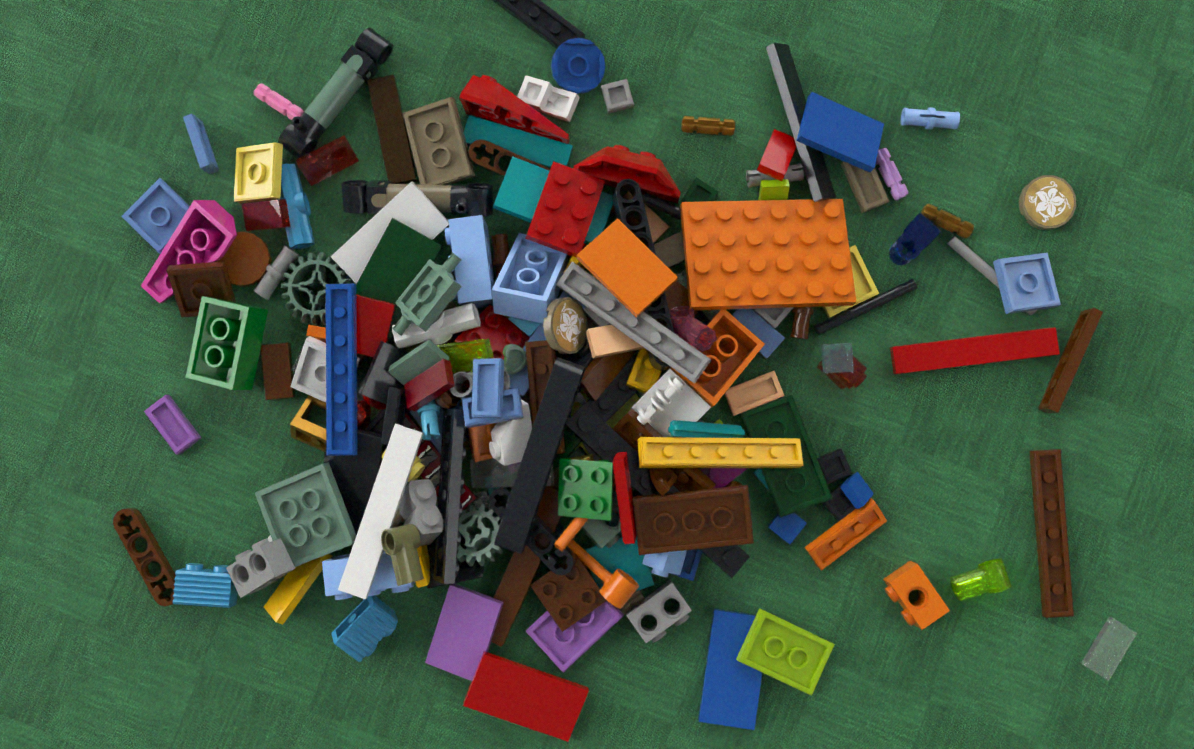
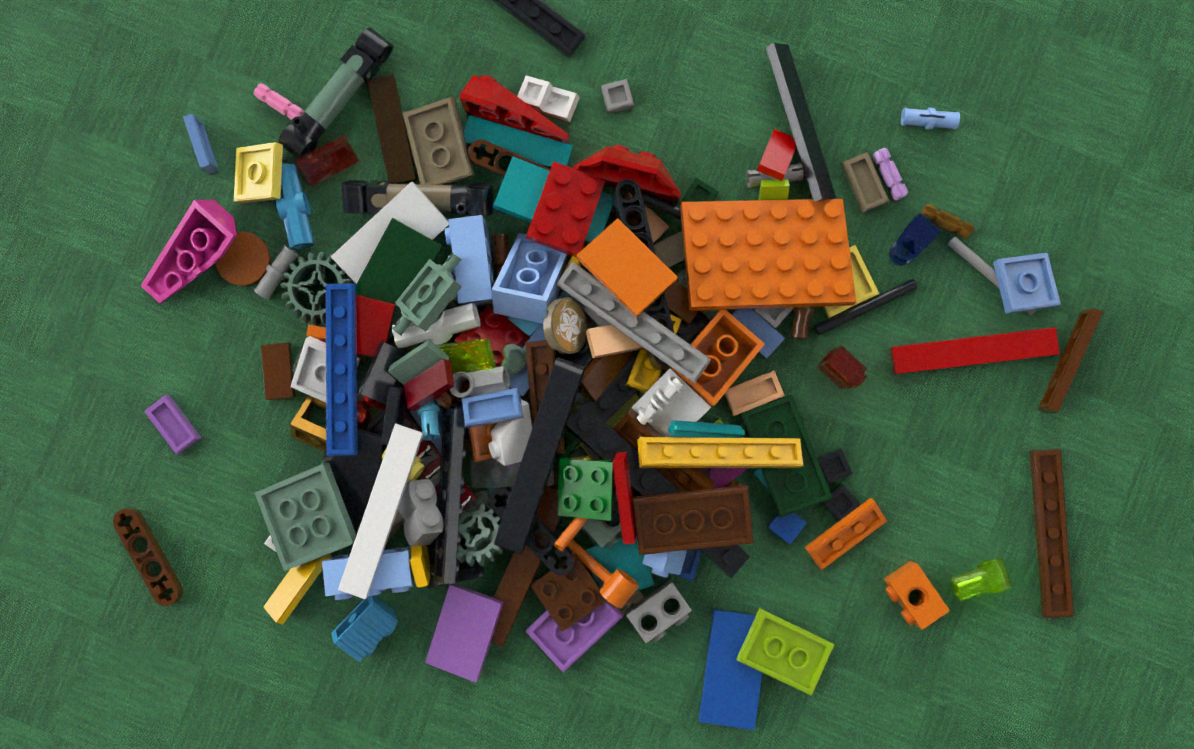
medium blue tile [121,178,190,254] -> none
reddish brown tile [166,261,236,317] -> none
dark azure brick [173,563,238,608] -> none
green slope [186,296,268,390] -> none
light grey brick [226,538,295,598] -> none
clear red tile [242,199,290,231] -> none
olive piece [381,524,424,586] -> none
red tile [463,651,589,742] -> none
medium blue tile [472,358,504,418] -> none
blue tile [551,38,606,94] -> none
reddish brown tile [650,468,678,496] -> none
clear pink piece [669,306,716,352] -> none
pearl gold axle [681,116,735,136] -> none
blue tile [797,92,884,172] -> none
clear light blue tile [821,343,854,374] -> none
blue tile [840,471,874,509] -> none
tile [1019,175,1076,230] -> none
clear tile [1081,617,1137,681] -> none

